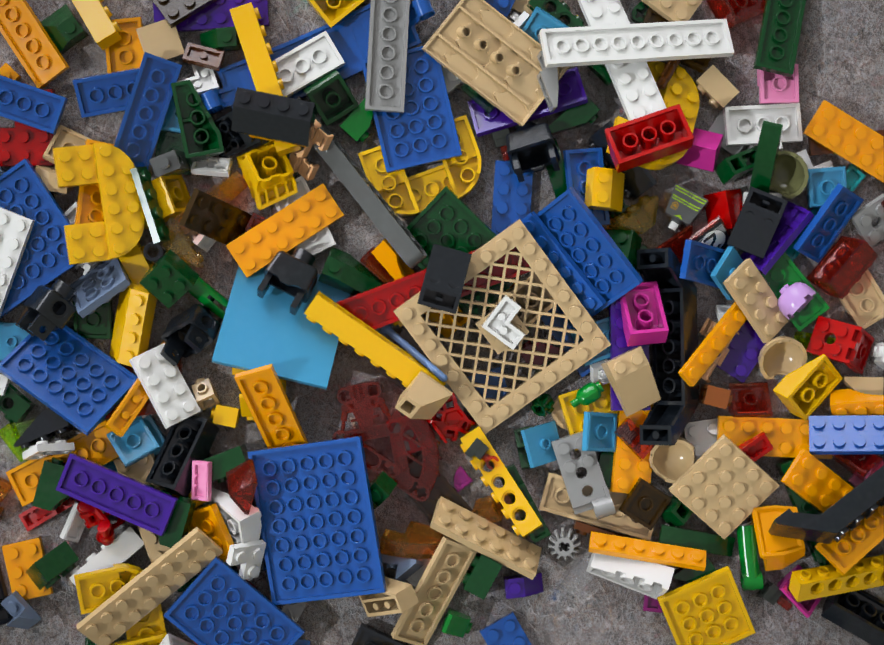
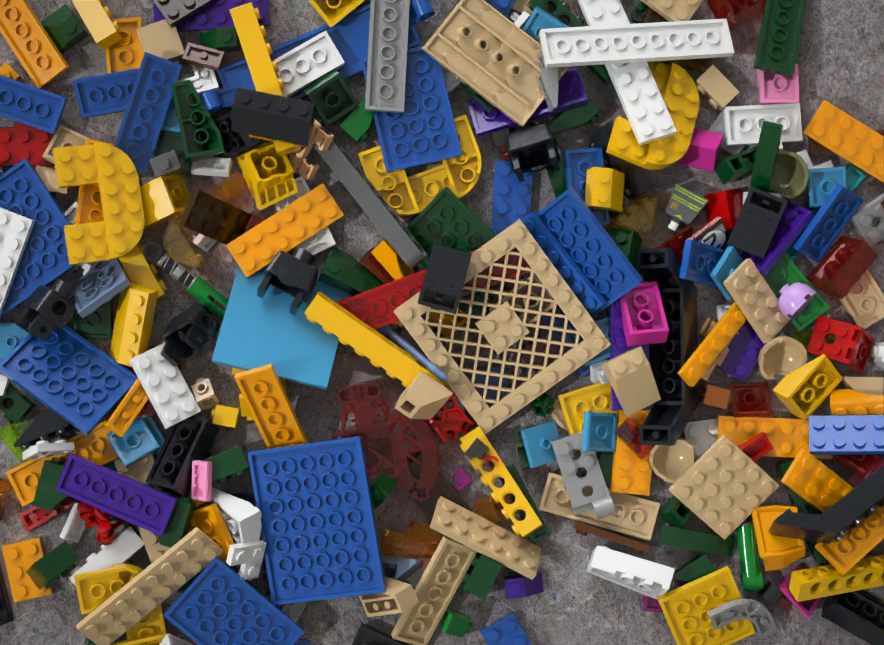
sand blue slope [0,591,42,629] -> none
dark green plate [130,166,170,244] -> none
dark green brick [140,249,200,309] -> none
clear red slope [226,459,257,515] -> none
white plate [482,295,525,350] -> none
light grey gear [548,527,581,561] -> none
green plant [570,381,604,408] -> none
light orange plate [588,531,706,571] -> none
red slope [605,104,694,173] -> none
dark brown tile [619,478,672,530] -> none
reddish brown axle [656,60,681,90] -> none
none -> light grey plate [707,599,778,639]

